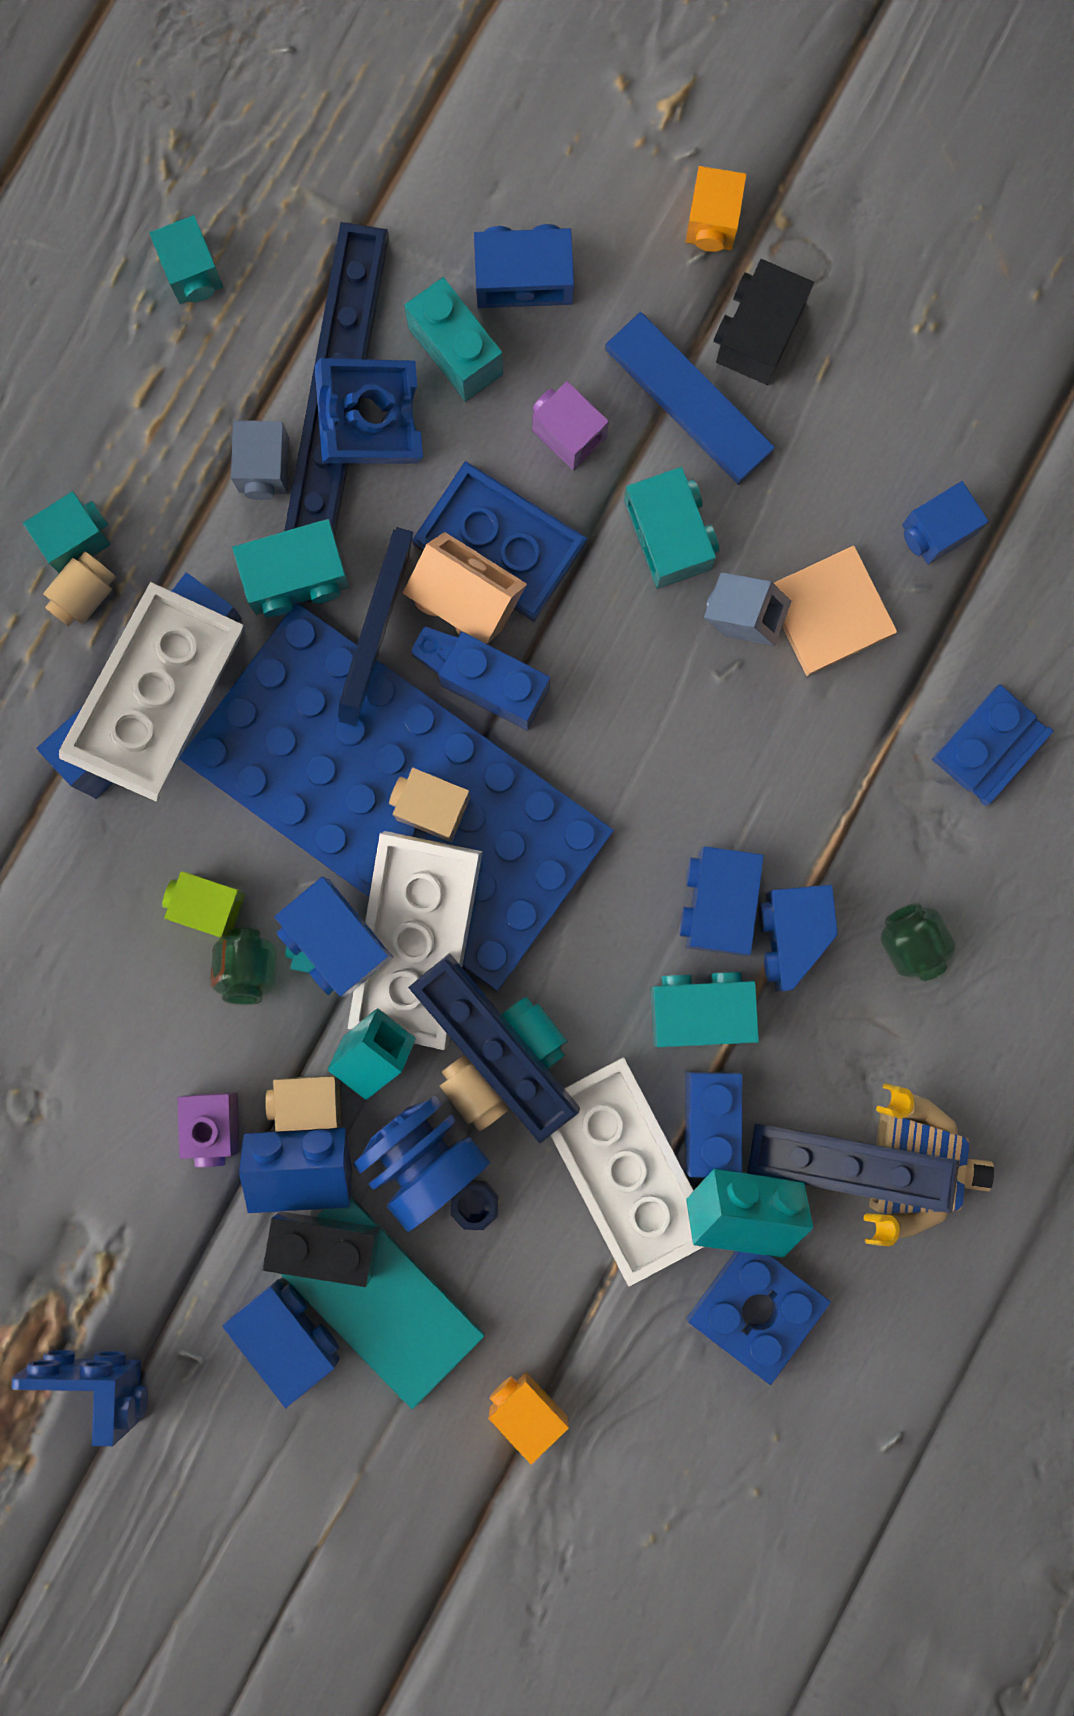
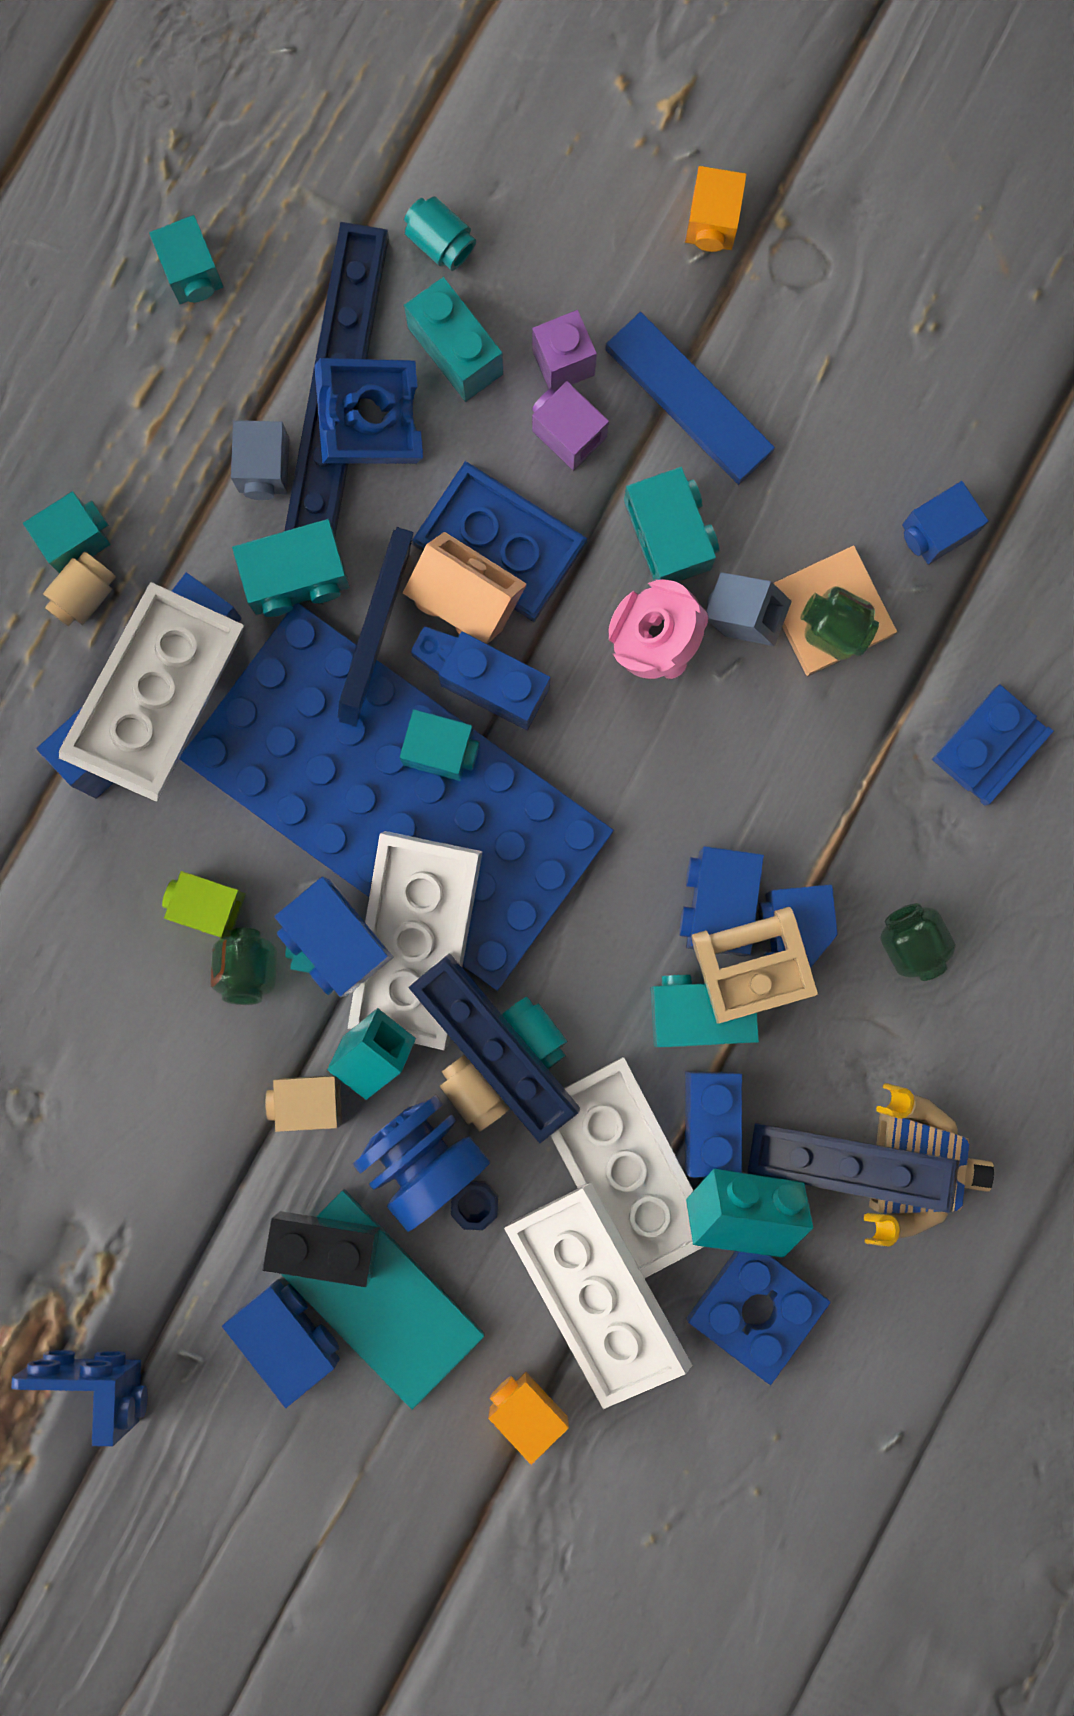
medium lavender brick [177,1092,239,1167] -> none
blue brick [239,1128,352,1213] -> none
tan brick [389,767,471,843] -> none
blue brick [474,224,574,308] -> none
black brick [713,259,814,386] -> none
none -> teal brick [399,709,480,781]
none -> teal brick [404,196,476,271]
none -> white plate [504,1182,693,1409]
none -> medium lavender brick [532,310,597,391]
none -> bright pink plate [608,579,708,679]
none -> tan plate [691,907,818,1023]
none -> clear green head [800,586,879,660]

